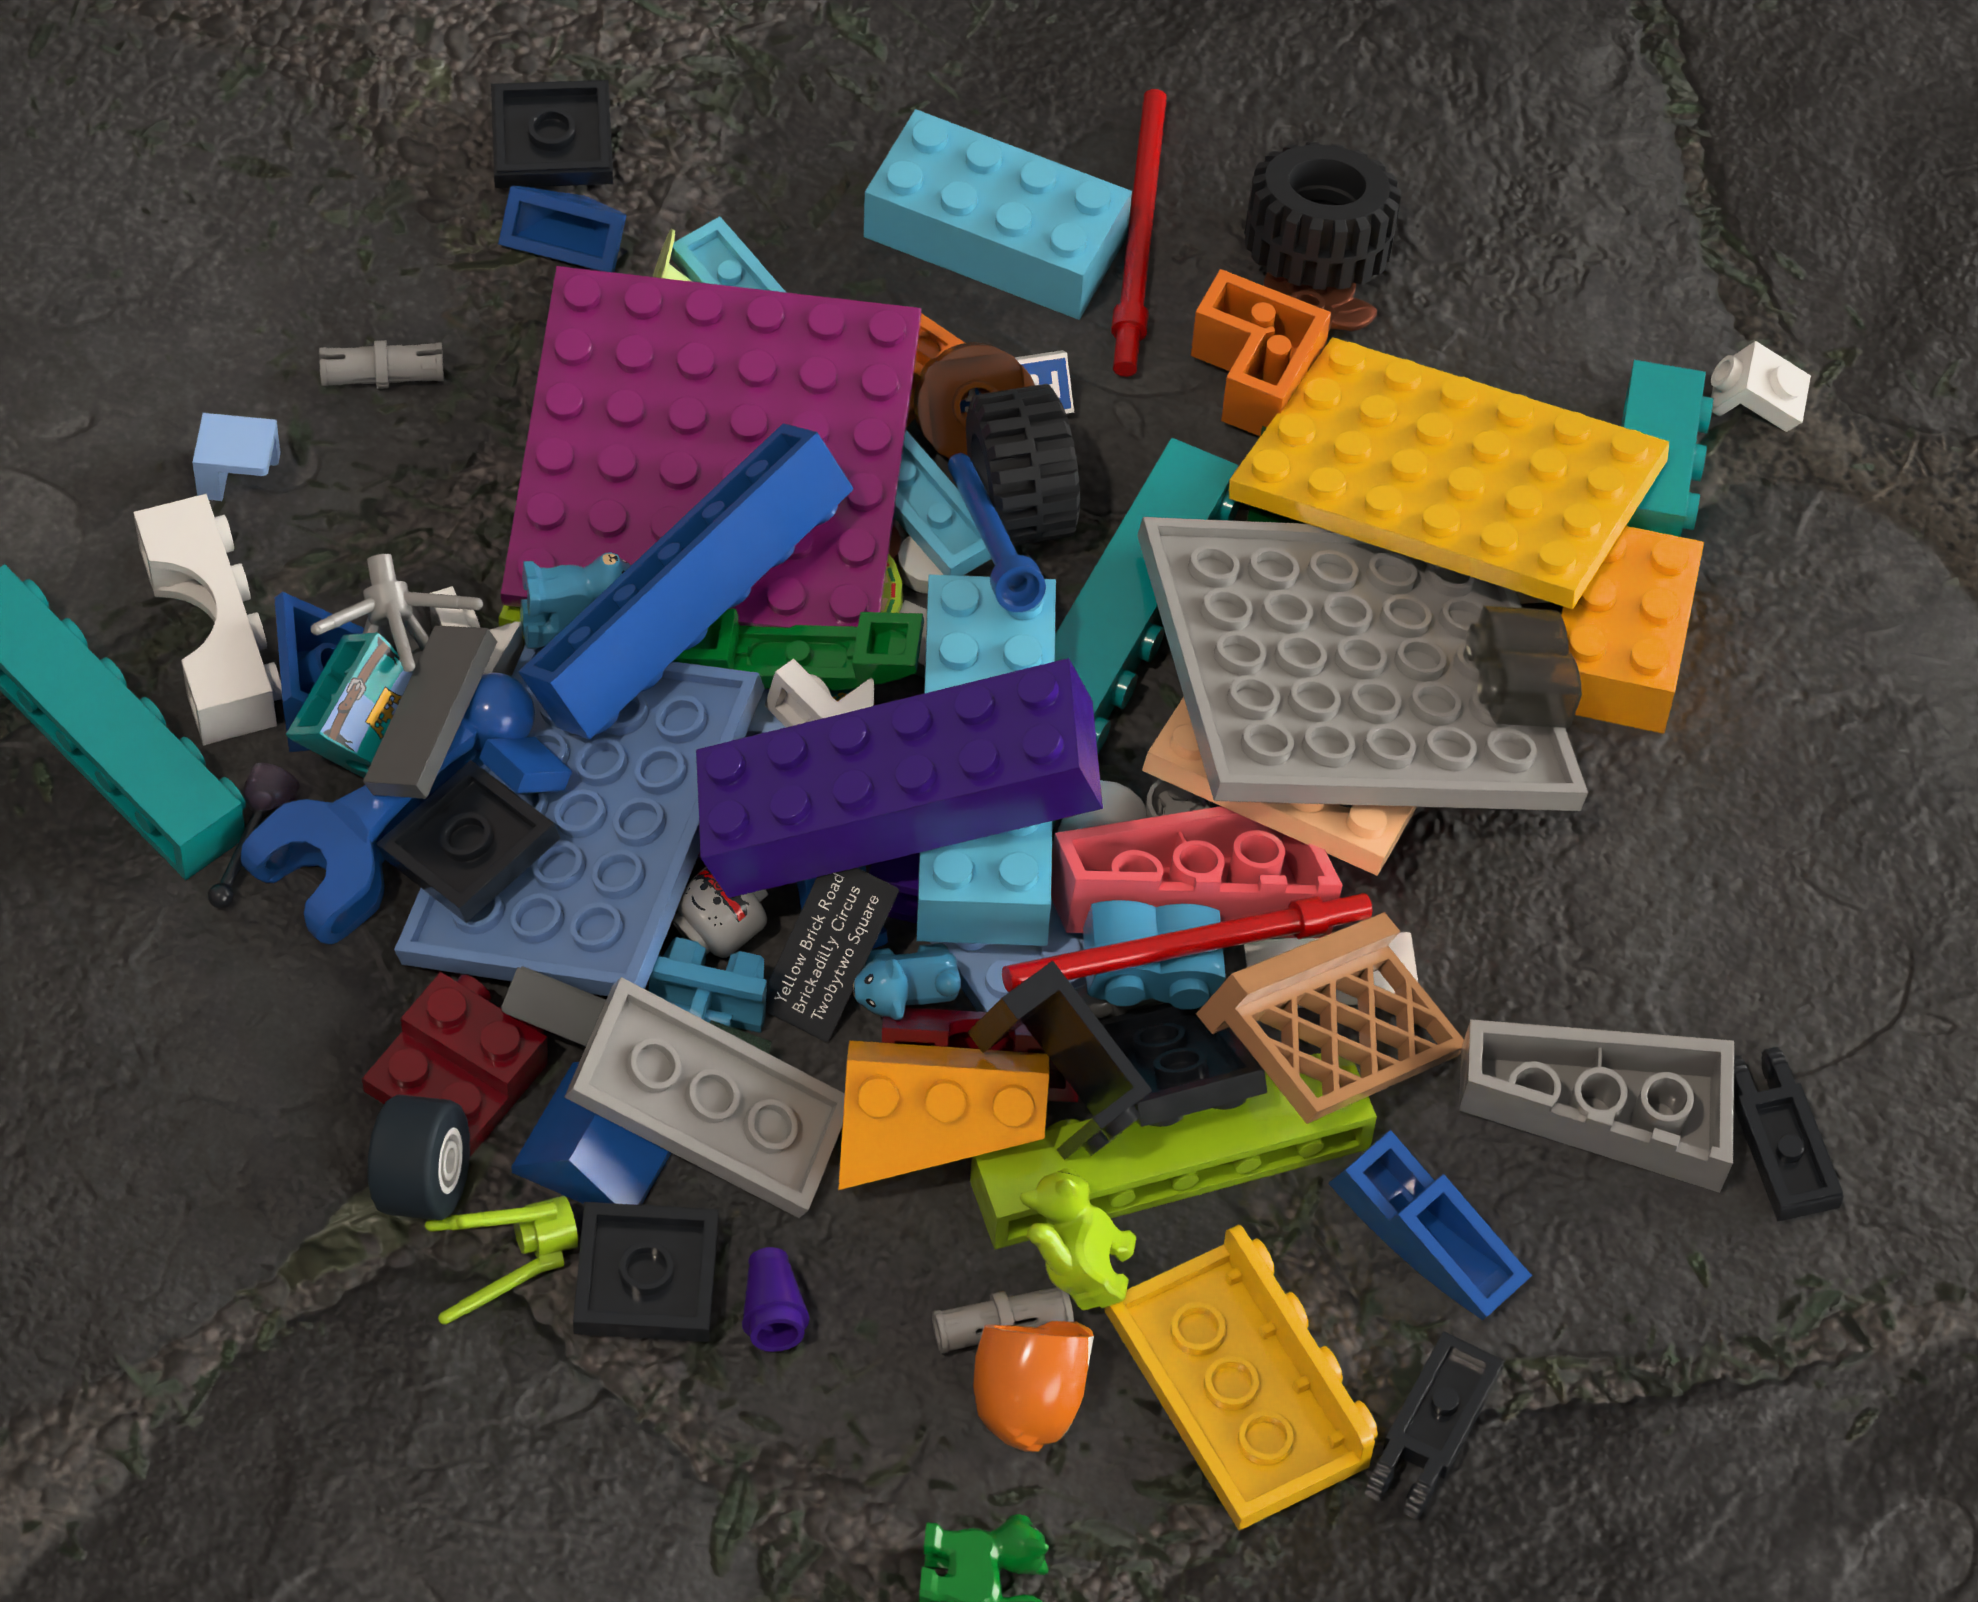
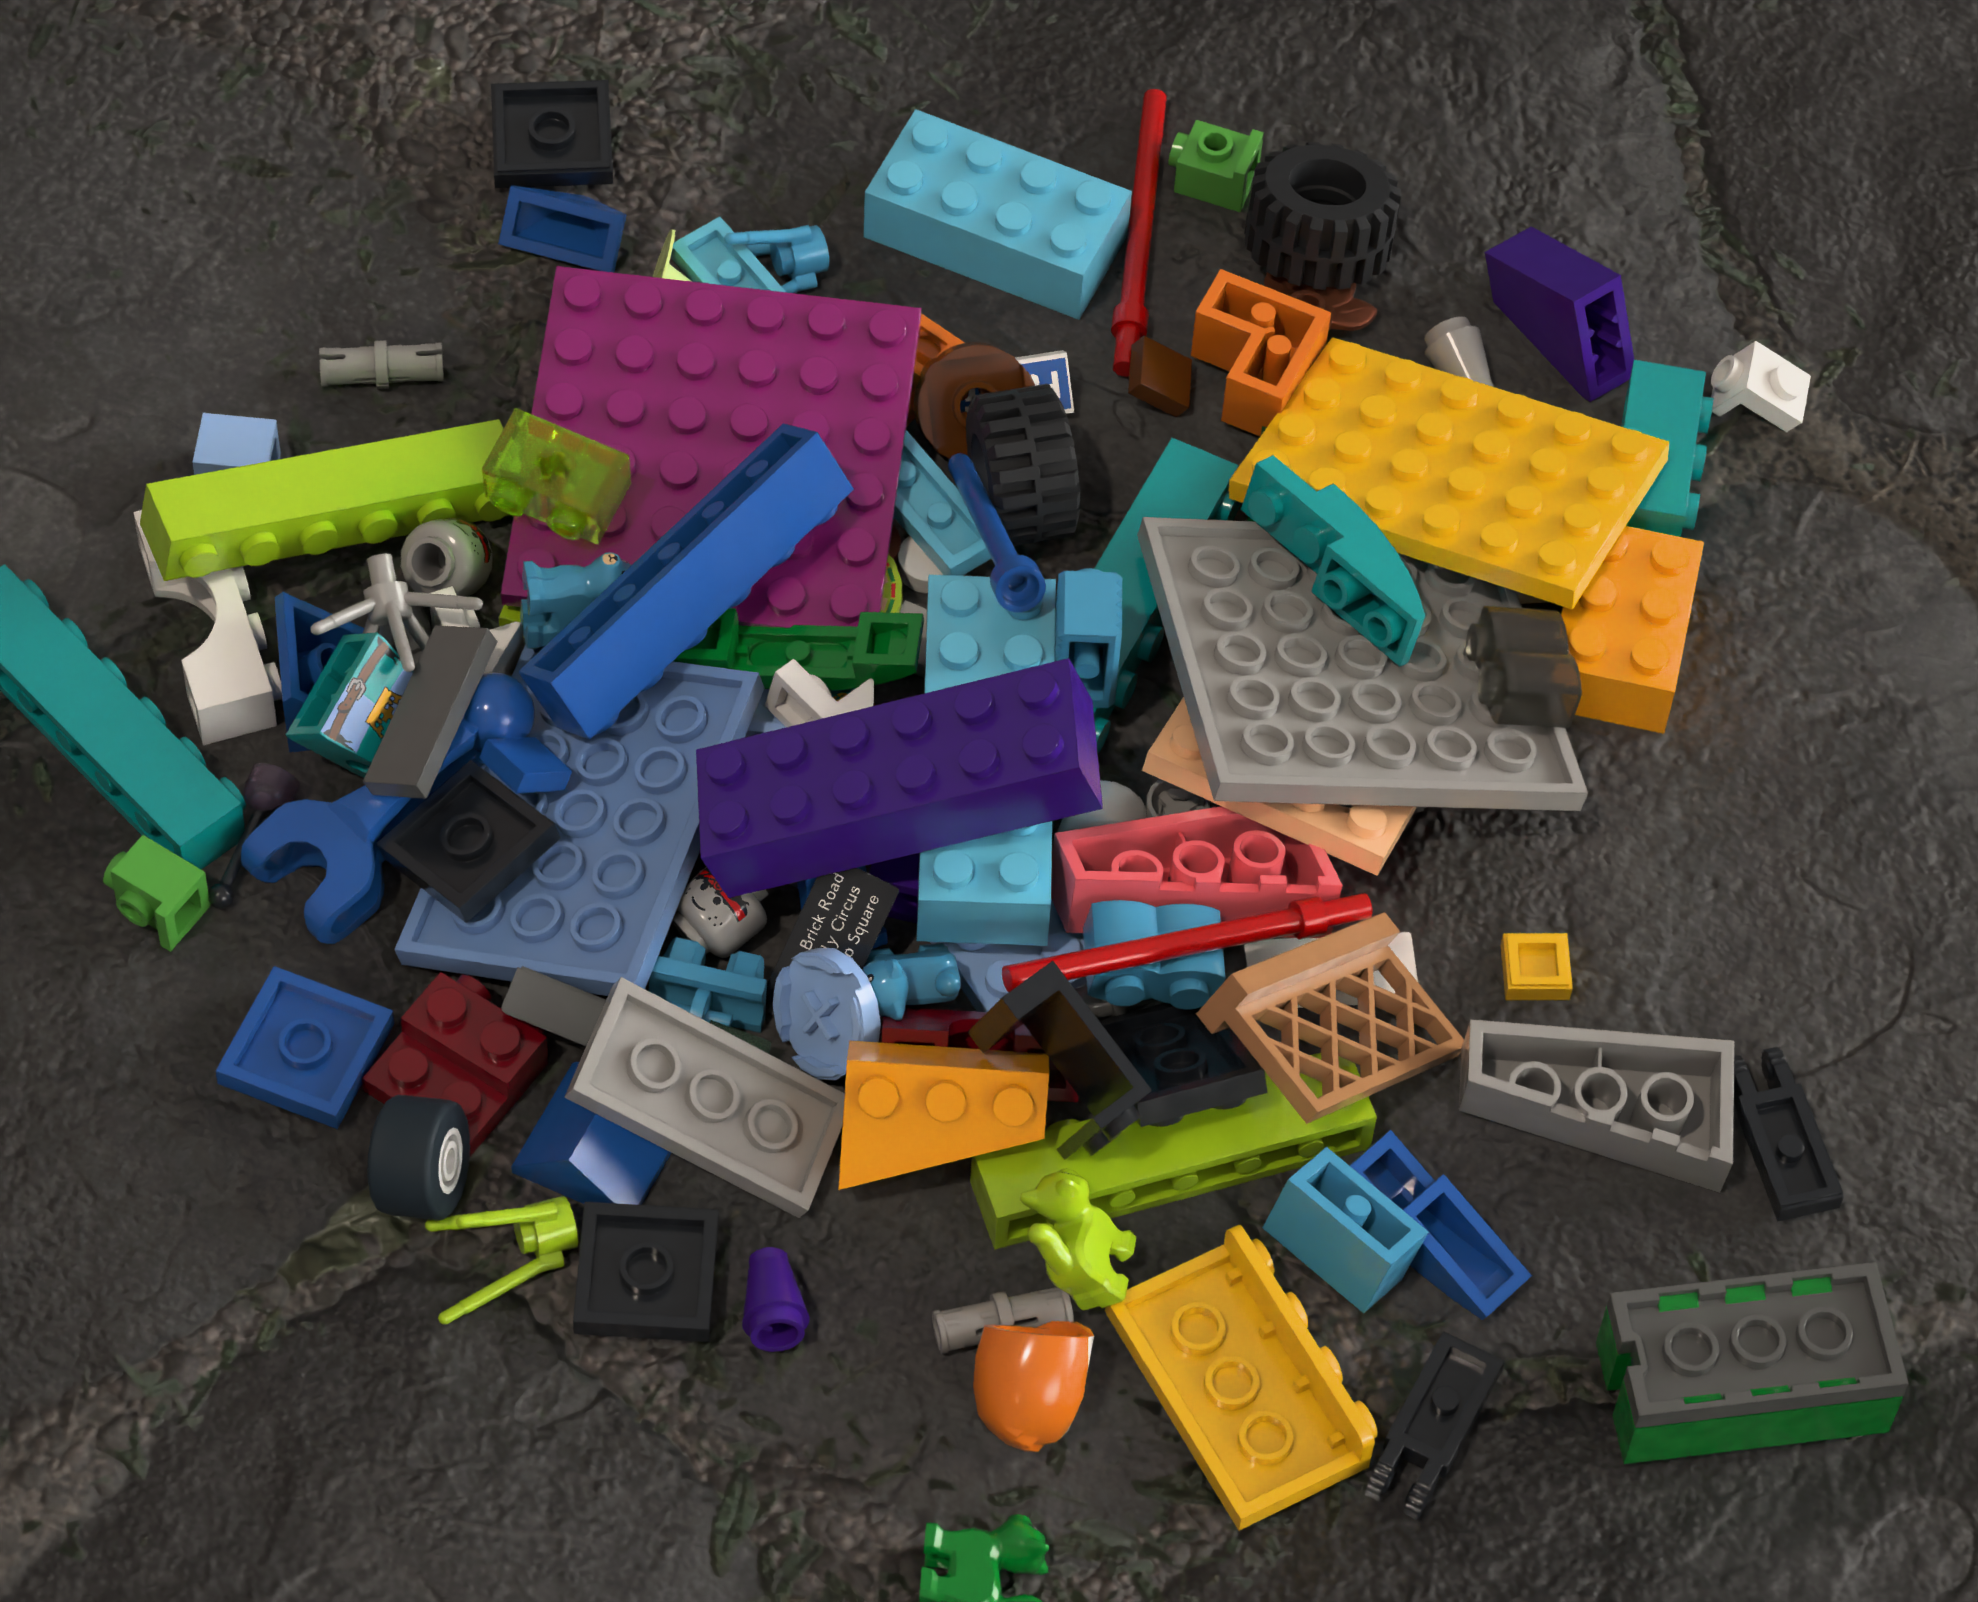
none -> bright green brick [103,835,211,952]
none -> lime brick [140,419,522,581]
none -> blue plate [216,966,395,1129]
none -> light grey head [400,518,493,597]
none -> clear neon green brick [482,408,631,545]
none -> dark azure plant [724,225,829,293]
none -> light blue tile [773,948,881,1080]
none -> dark azure brick [1055,568,1123,708]
none -> reddish brown tile [1128,335,1192,417]
none -> bright green brick [1168,120,1264,212]
none -> teal slope [1241,455,1425,667]
none -> dark azure brick [1262,1147,1429,1313]
none -> light grey cone [1424,317,1494,387]
none -> dark purple slope [1484,226,1634,402]
none -> yellow tile [1500,933,1573,1000]
none -> dark grey piece [1596,1262,1909,1464]

